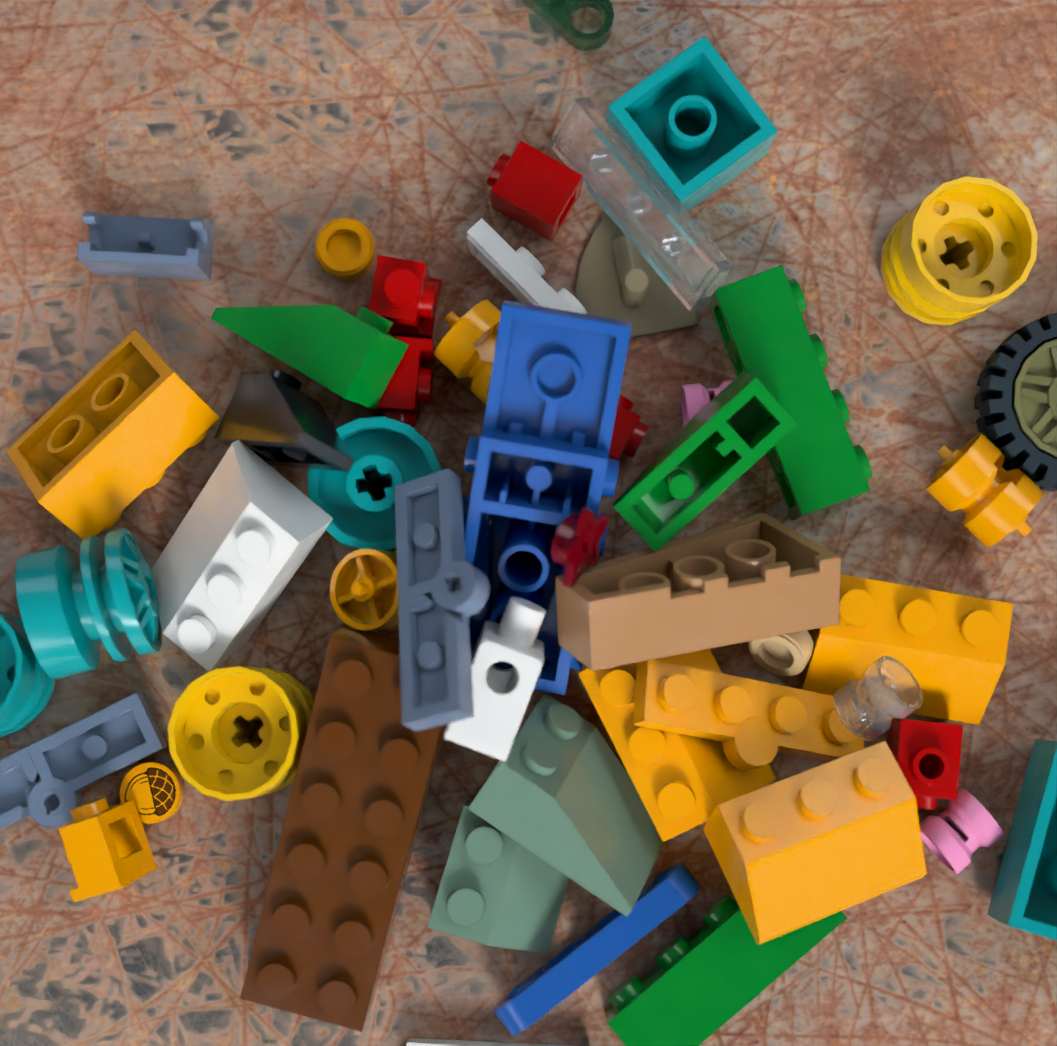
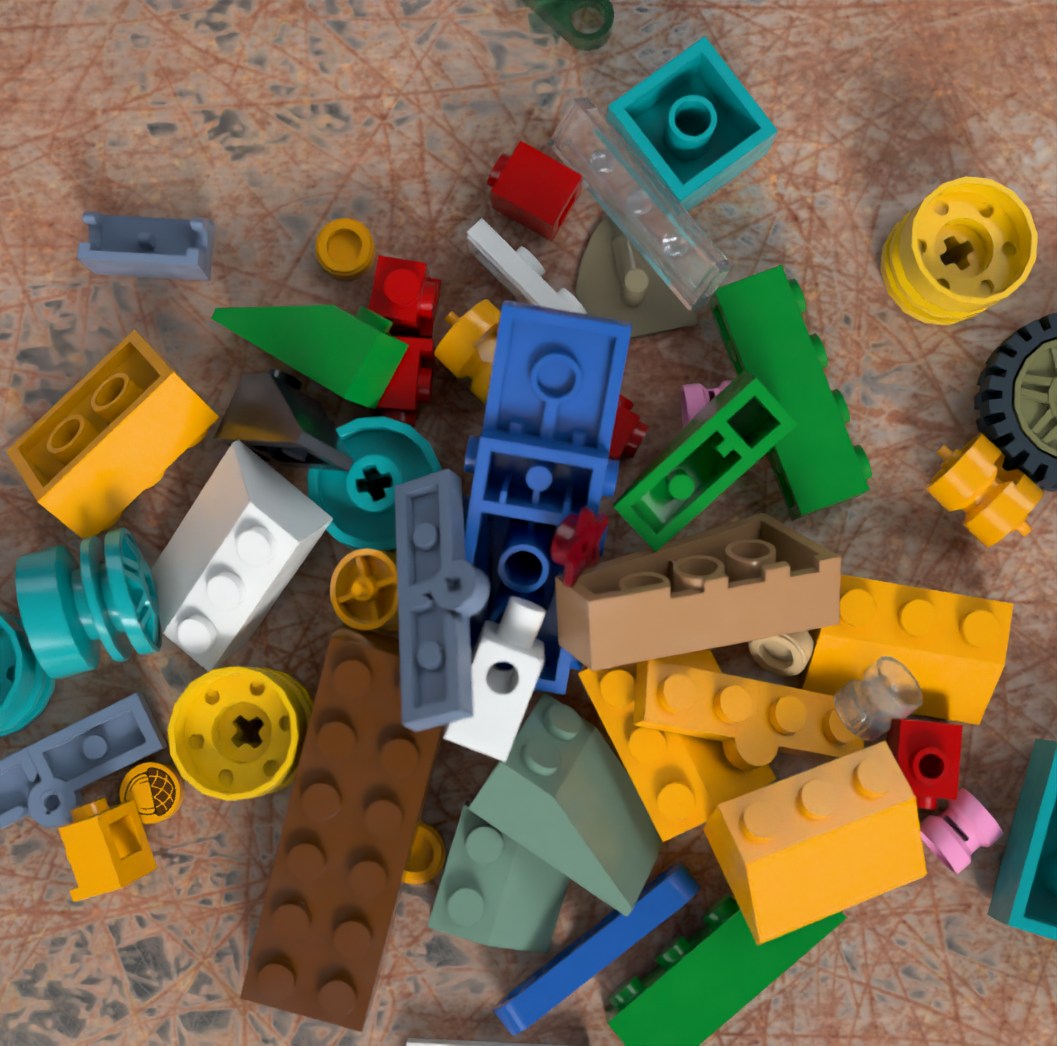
none -> light orange tile [404,821,447,884]

